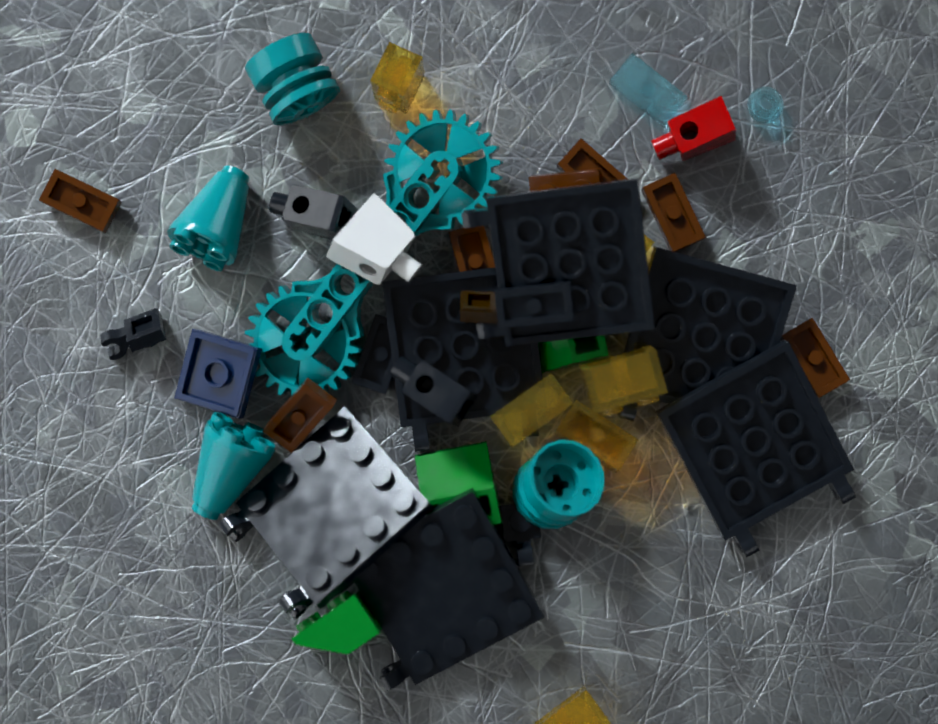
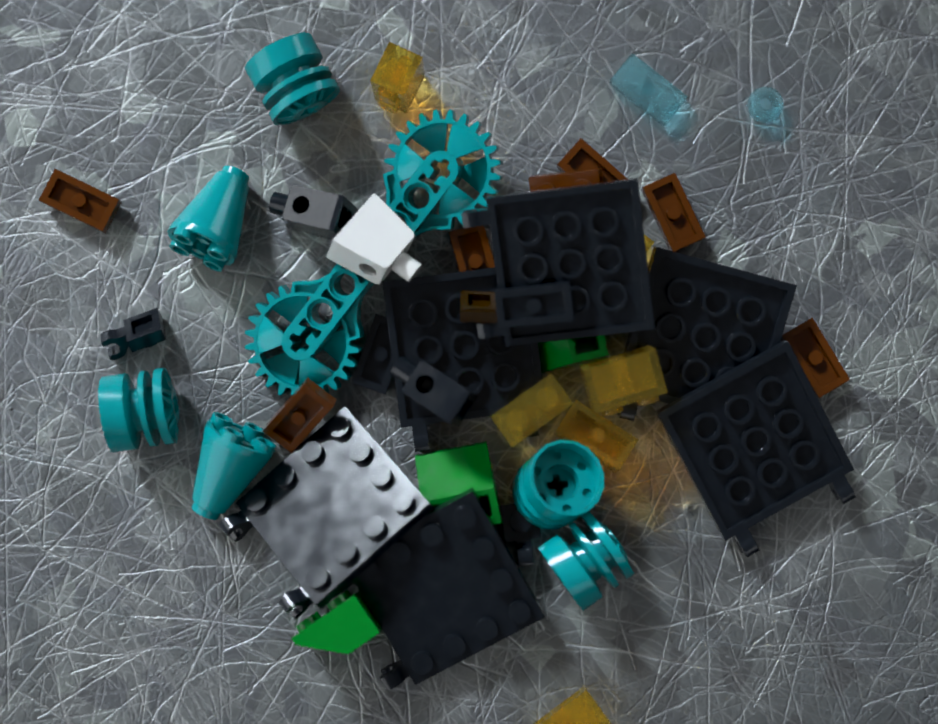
dark blue plate [174,329,262,419] -> none
red torso [651,96,736,161] -> none
none -> teal wheel [98,368,180,453]
none -> teal wheel [538,511,634,611]

